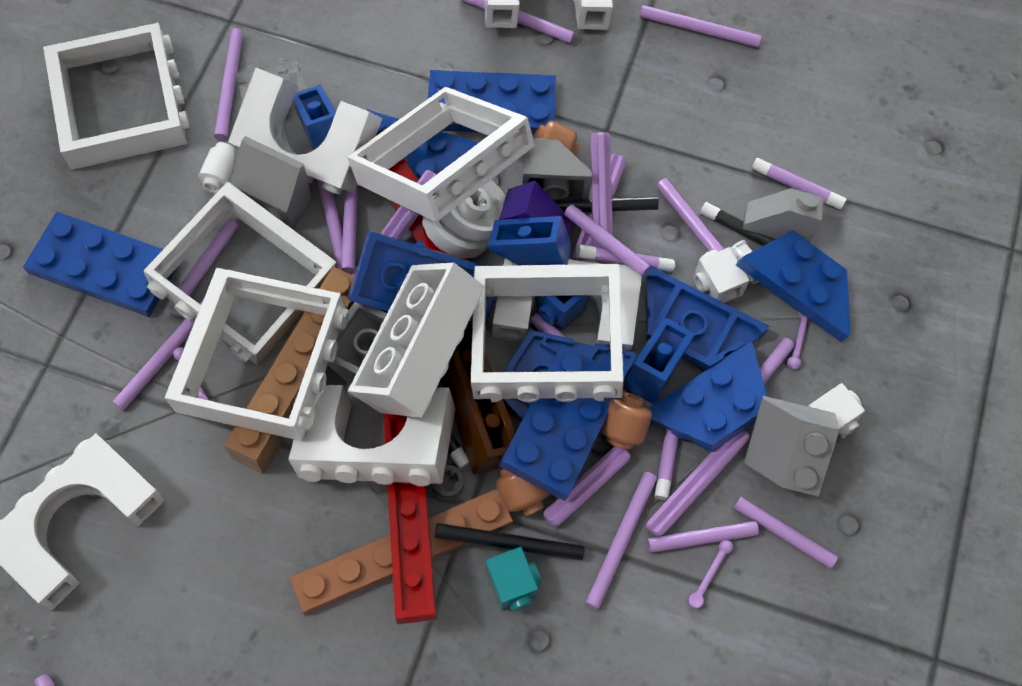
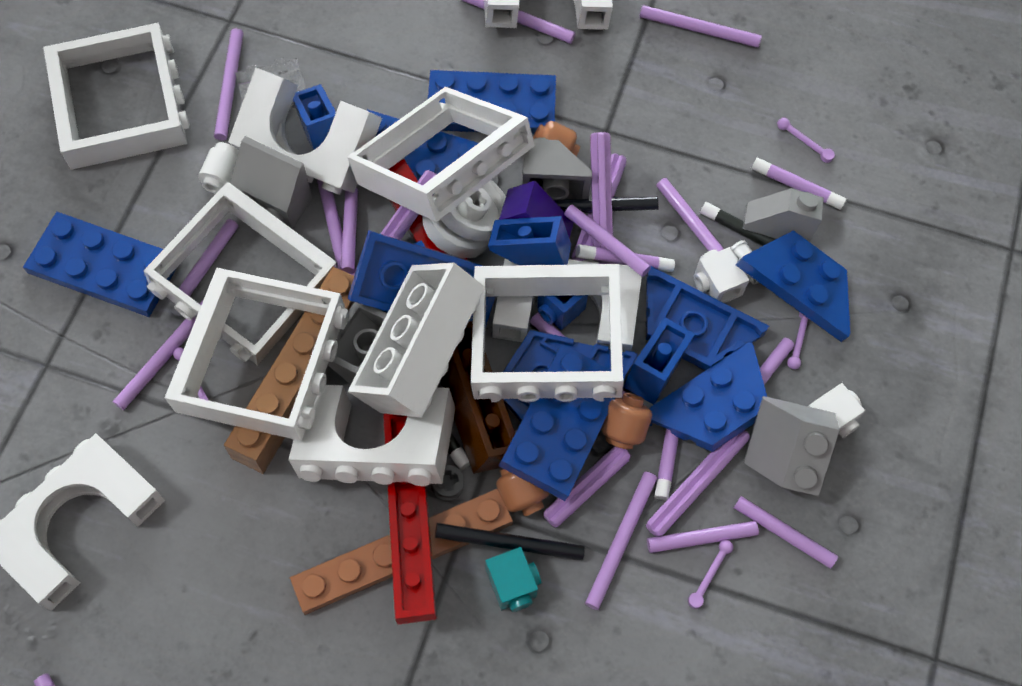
none -> lavender hinge [777,118,835,163]

